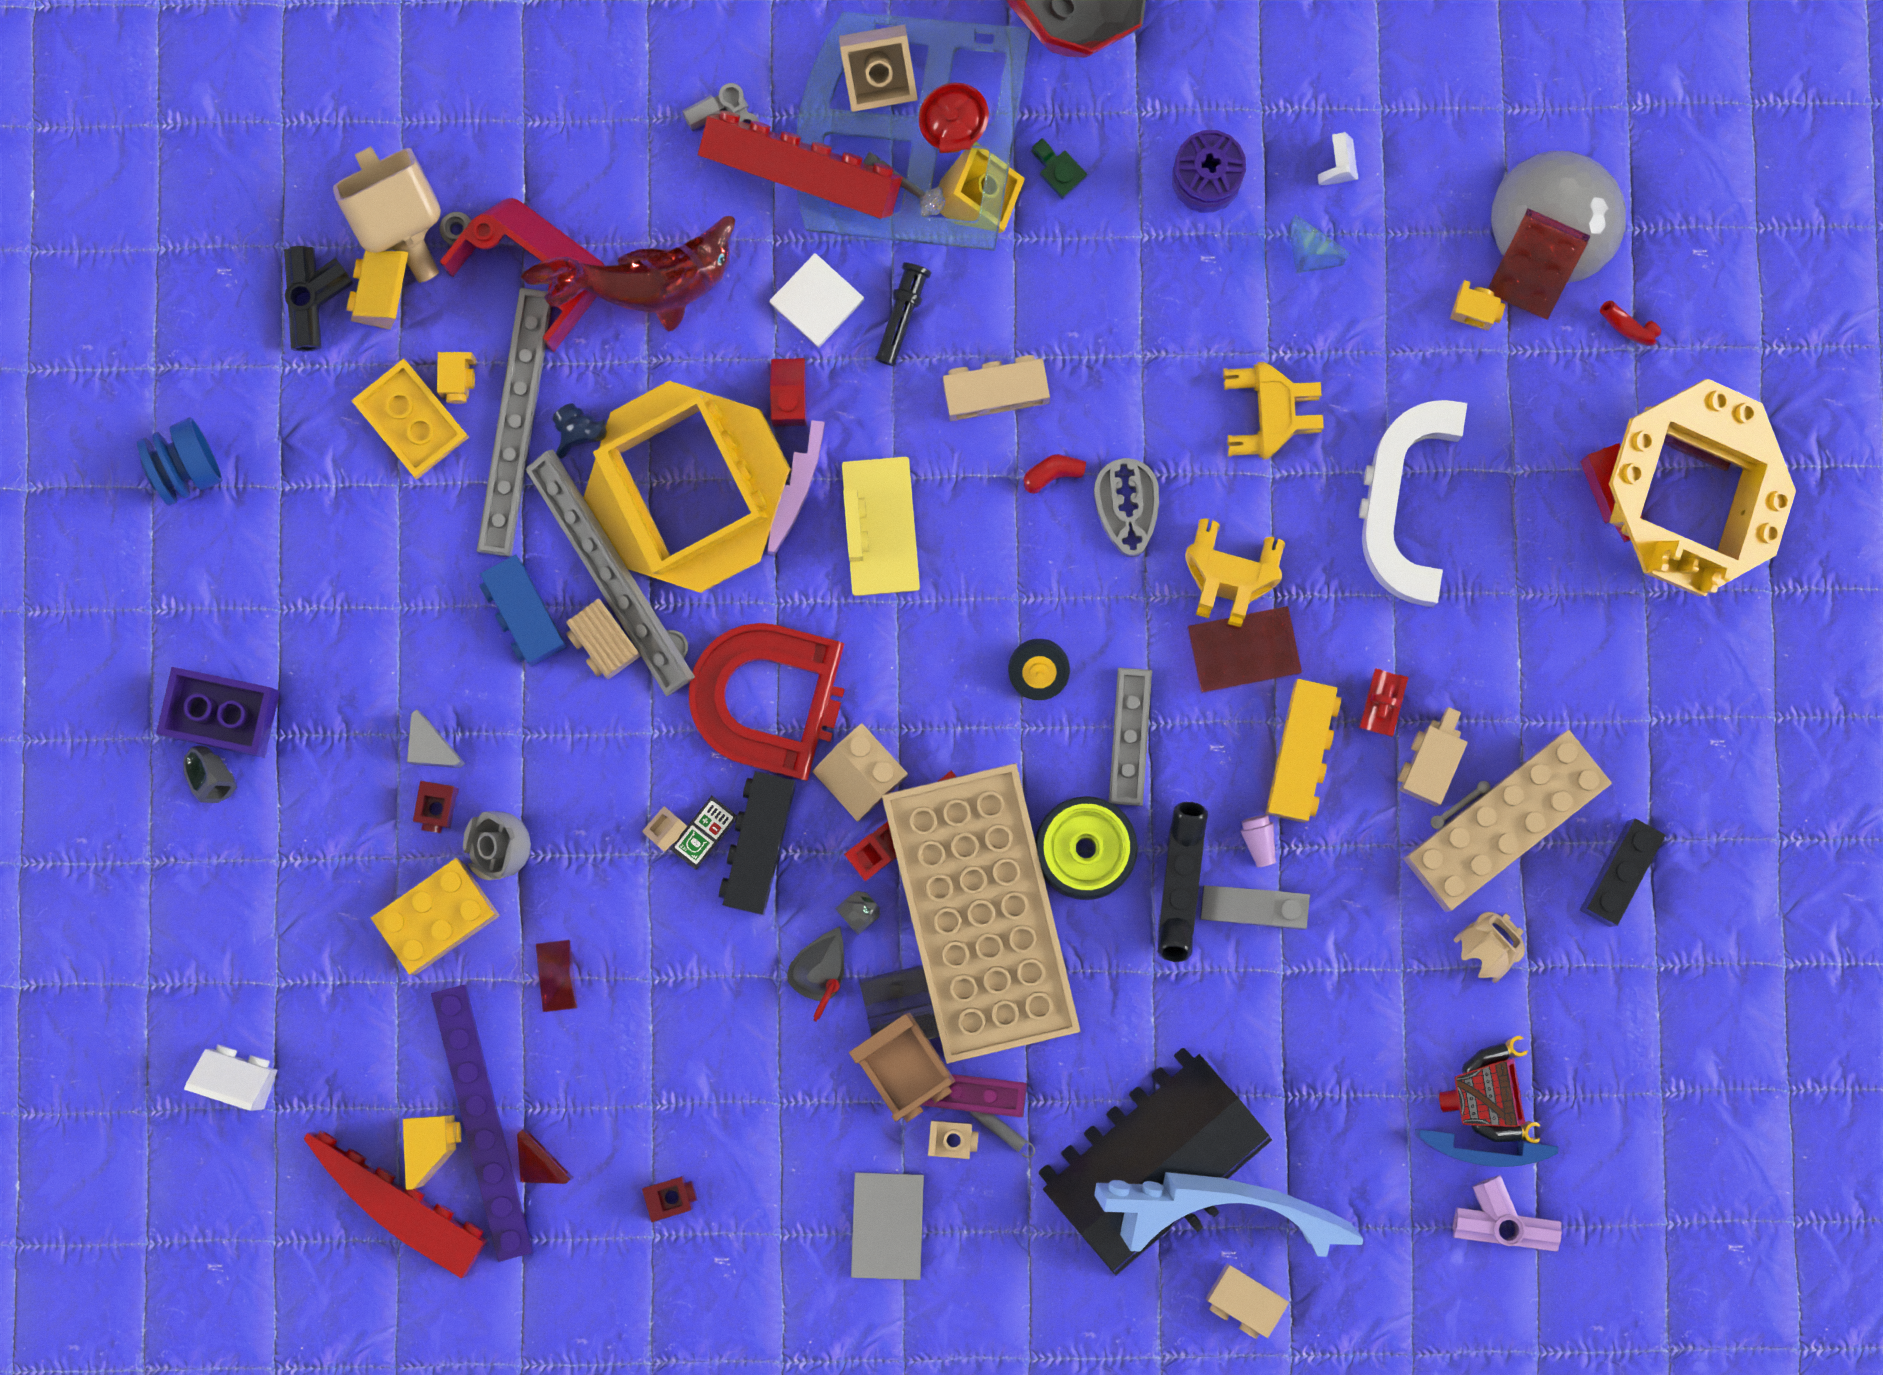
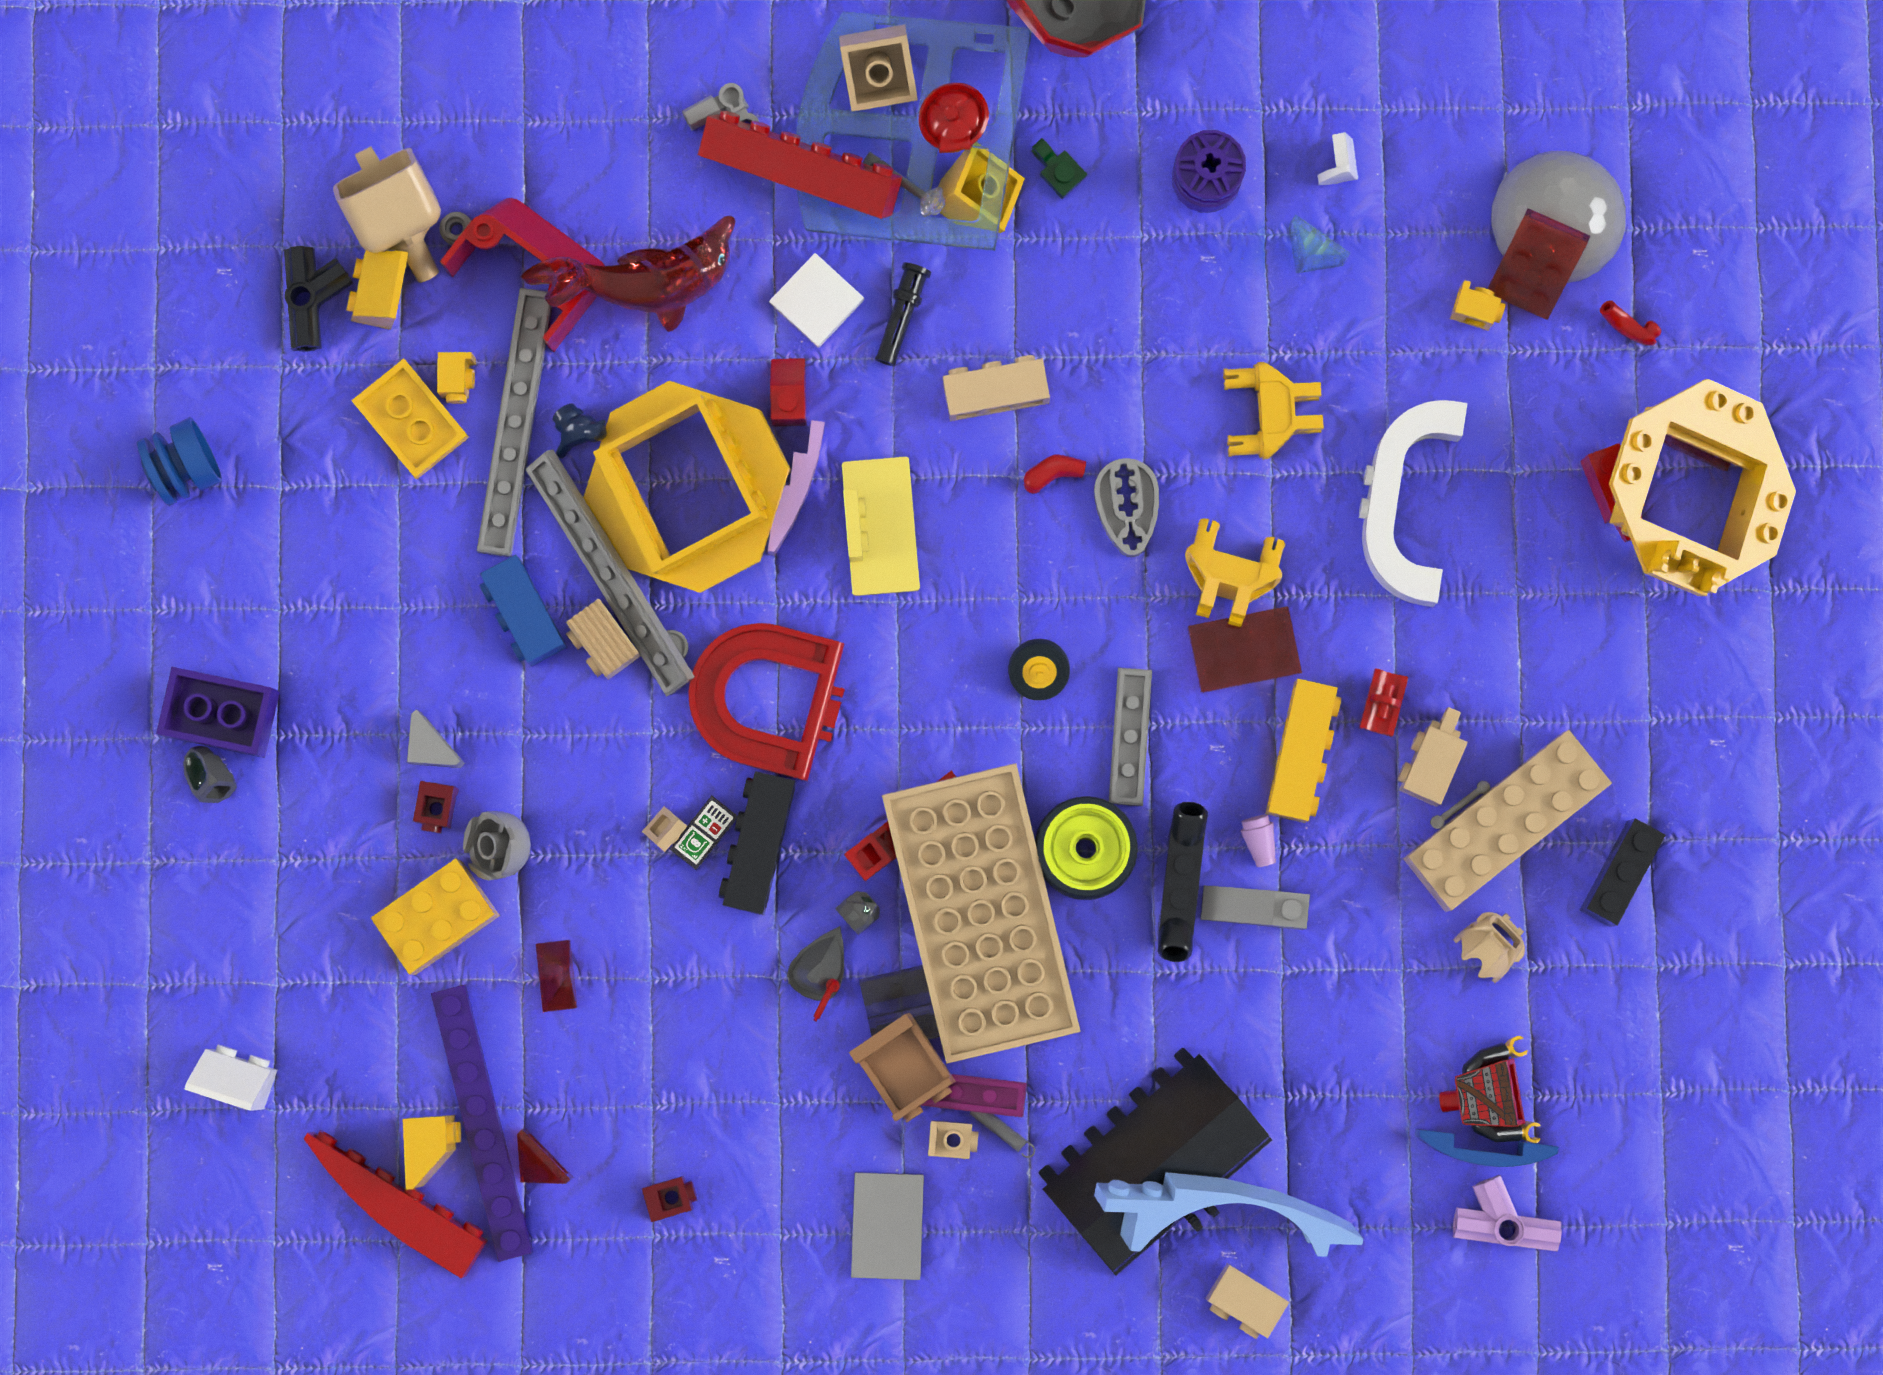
tan slope [812,723,908,822] -> none

